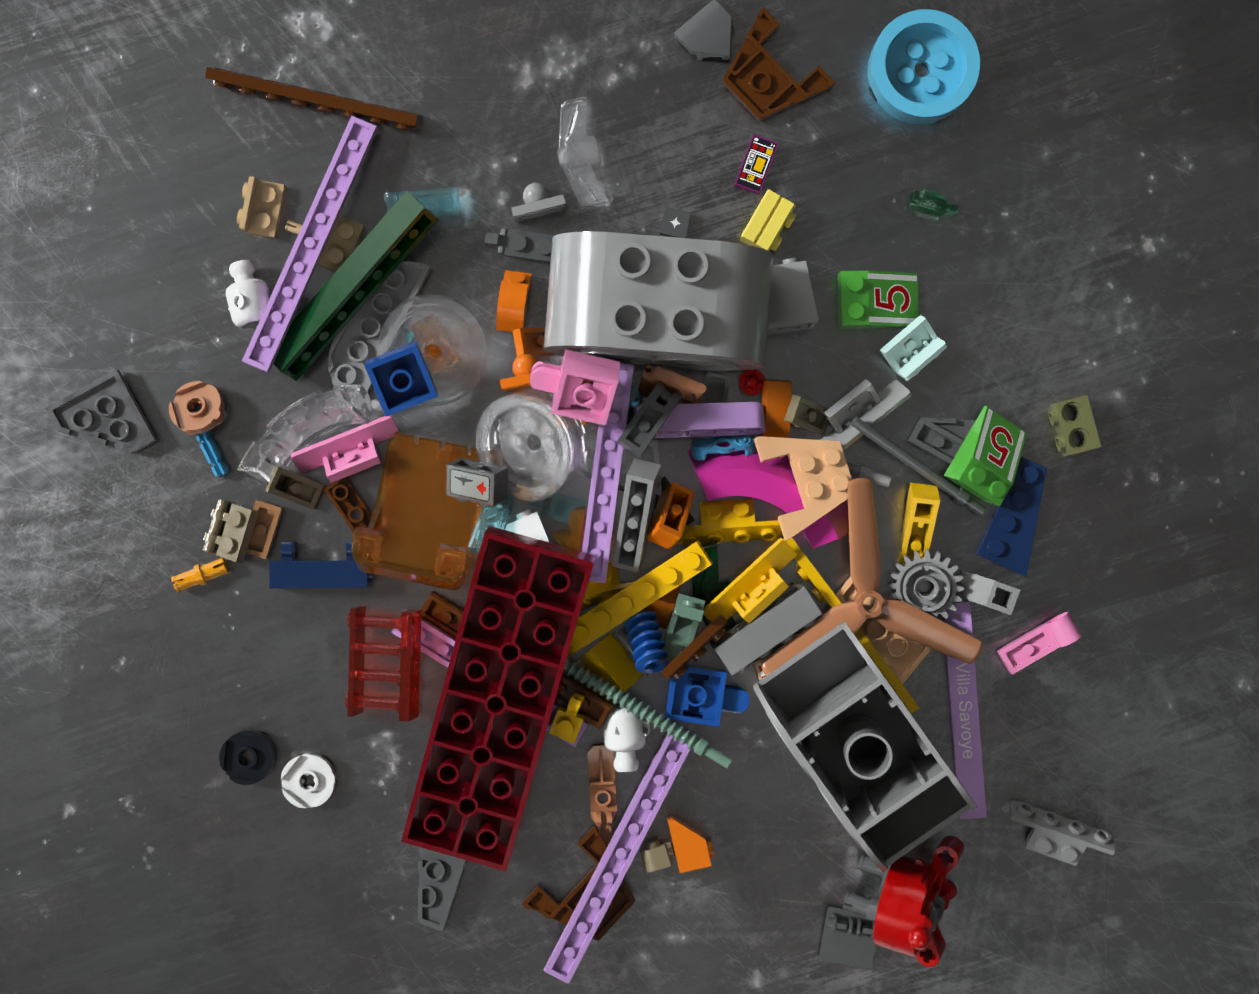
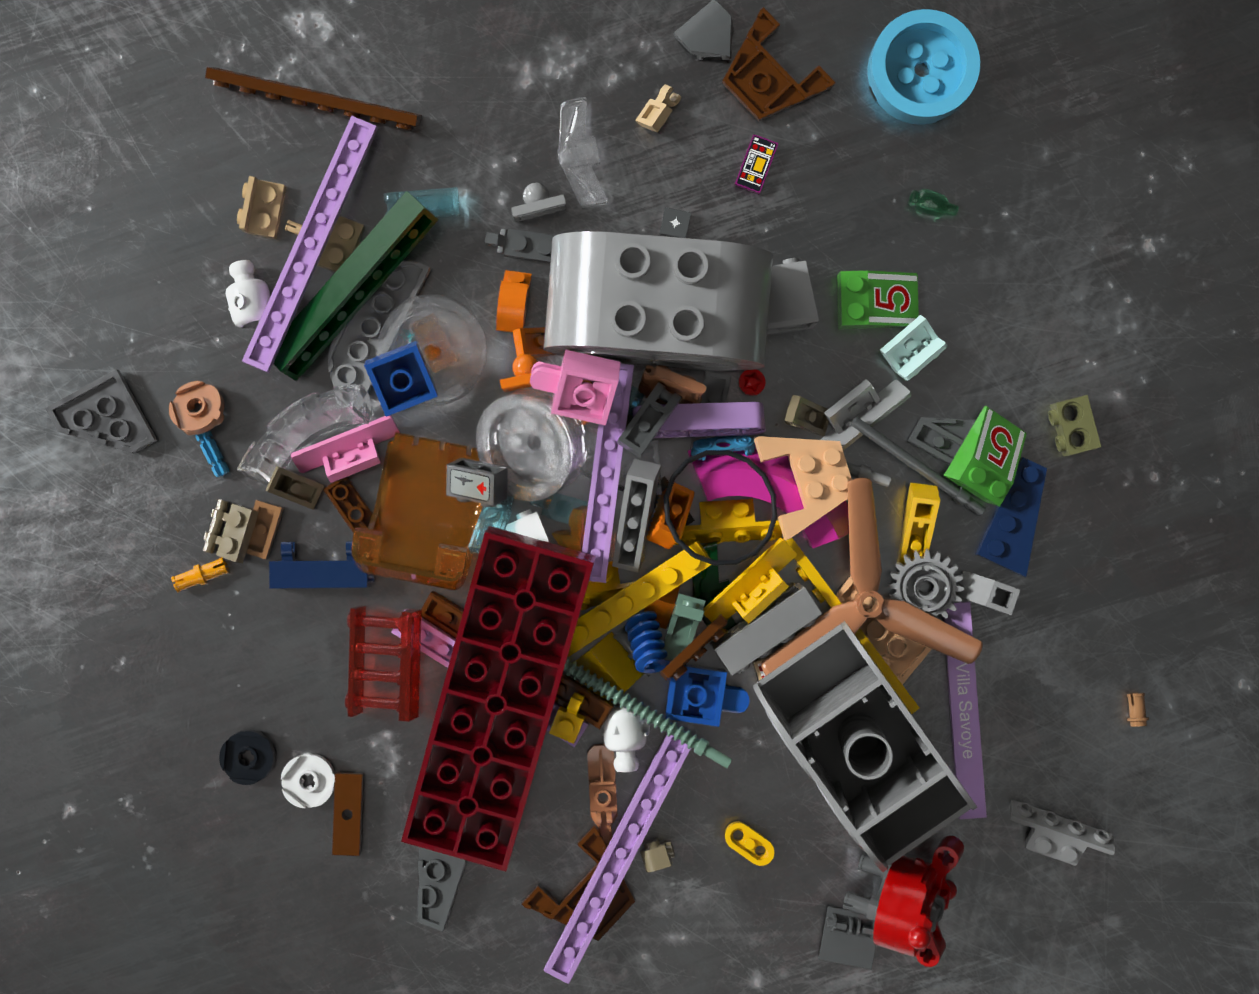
orange slope [667,815,715,873] -> none
light yellow brick [740,190,797,252] -> none
orange slope [761,379,792,438] -> none
bright pink plate [997,612,1082,675] -> none
none -> reddish brown tile [332,772,364,856]
none -> tan plate [635,85,681,133]
none -> black piece [664,450,777,566]
none -> yellow plate [725,821,774,866]
none -> medium nougat pin [1127,693,1149,727]

